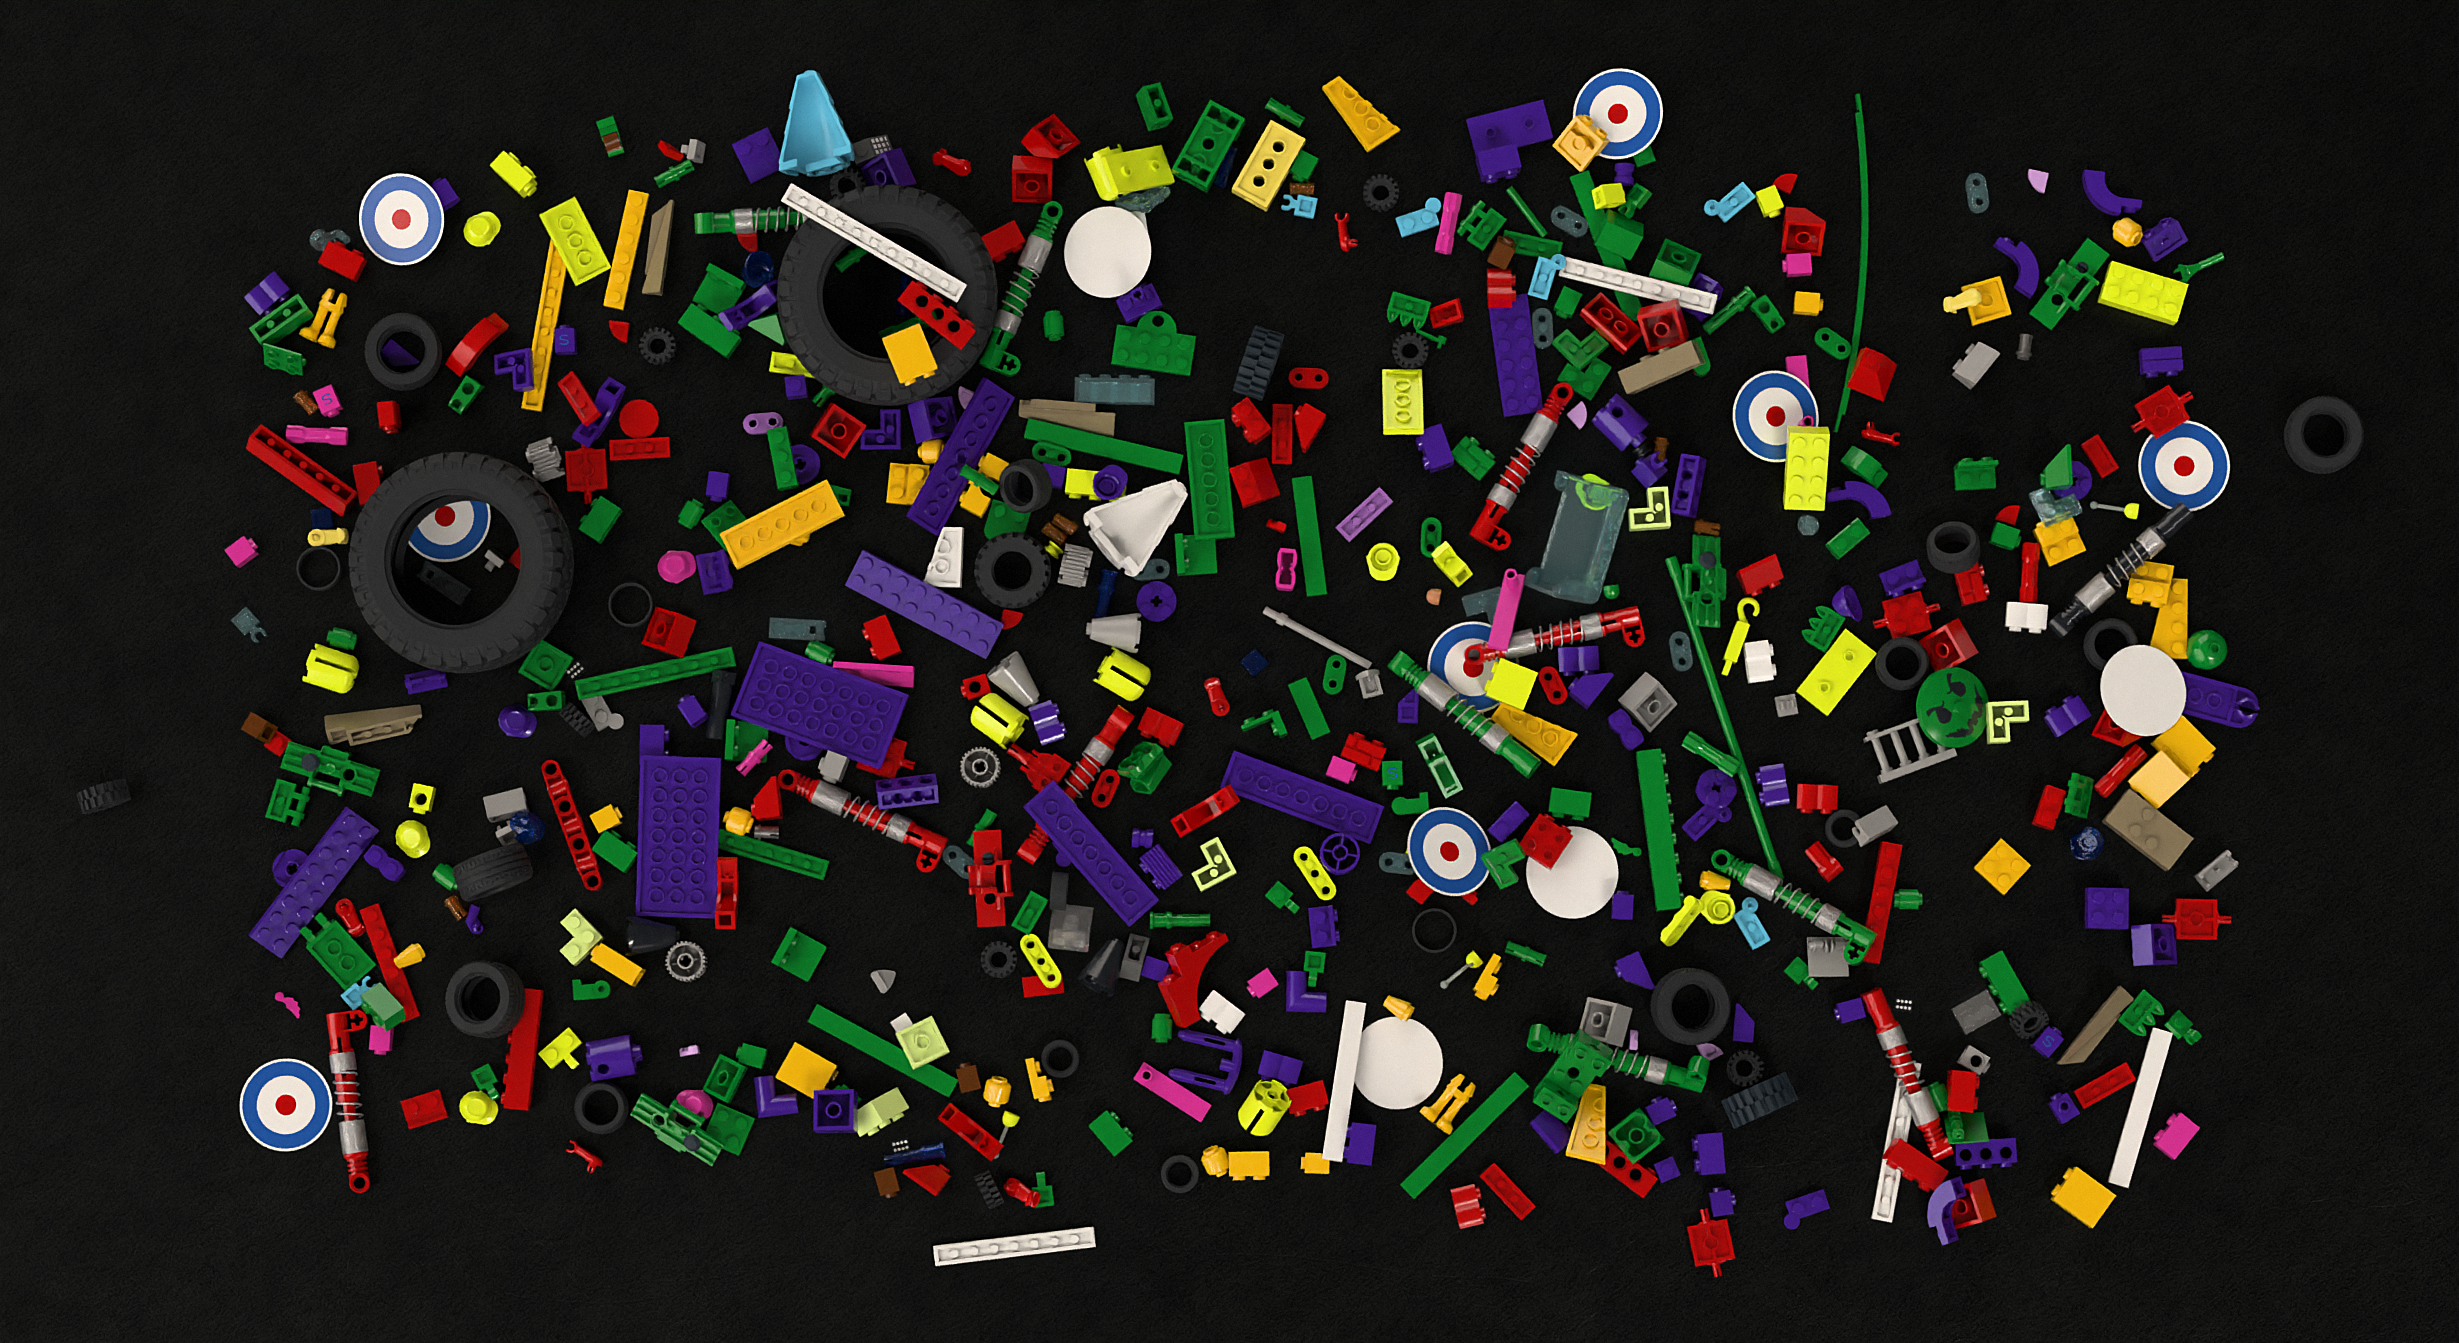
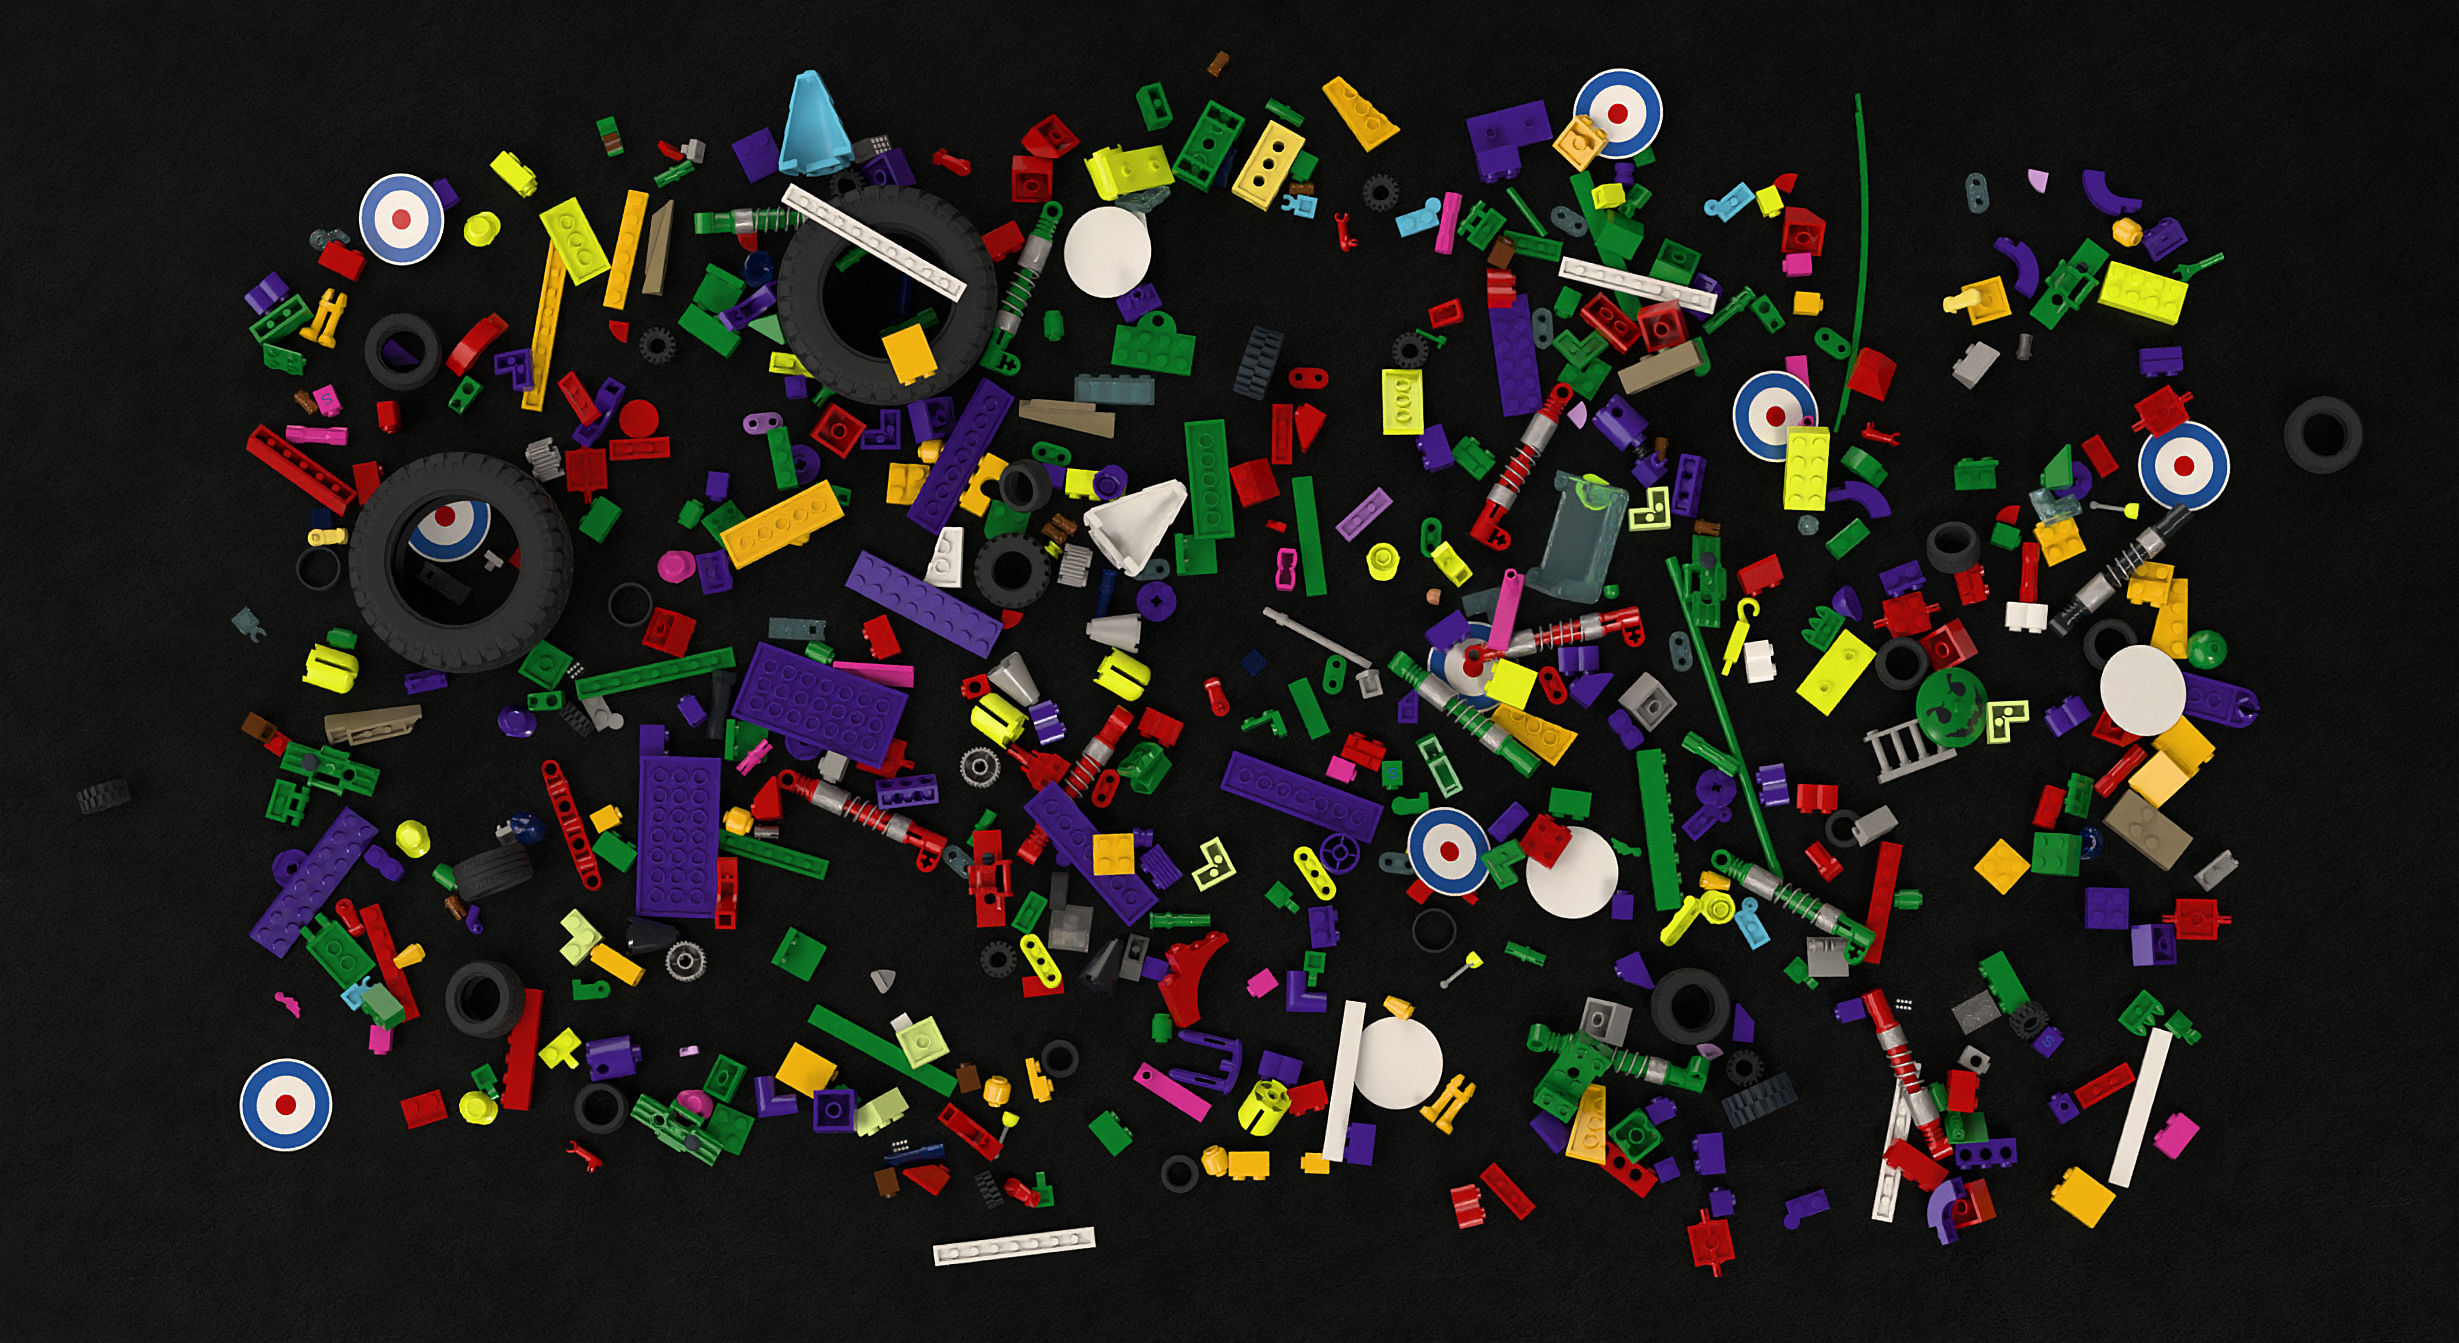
dark pink brick [225,536,259,568] -> none
red piece [326,1010,370,1193] -> none
neon yellow brick [409,783,436,814] -> none
light grey hinge [483,788,530,823] -> none
dark purple brick [554,325,577,355] -> none
green brick [736,1043,768,1069] -> none
red brick [897,280,976,351] -> none
lavender tile [958,386,975,409] -> none
green pin [959,464,1000,495] -> none
green tile [1024,418,1183,475] -> none
red arch [1170,784,1240,838] -> none
white brick [1198,990,1245,1034] -> none
red brick [1231,397,1272,445] -> none
green plate [1387,291,1431,330] -> none
green tile [1400,1072,1529,1199] -> none
yellow plate [1473,954,1502,1001] -> none
medium azure hinge [1528,254,1567,300] -> none
lavender tile [1628,1030,1638,1050] -> none
light grey tile [1774,694,1798,717] -> none
dark tan wedge [2057,986,2134,1065] -> none
none -> yellow plate [1092,833,1135,875]
none -> clear orange pin [1207,51,1230,77]
none -> dark purple brick [1424,609,1472,655]
none -> green brick [2031,832,2082,877]

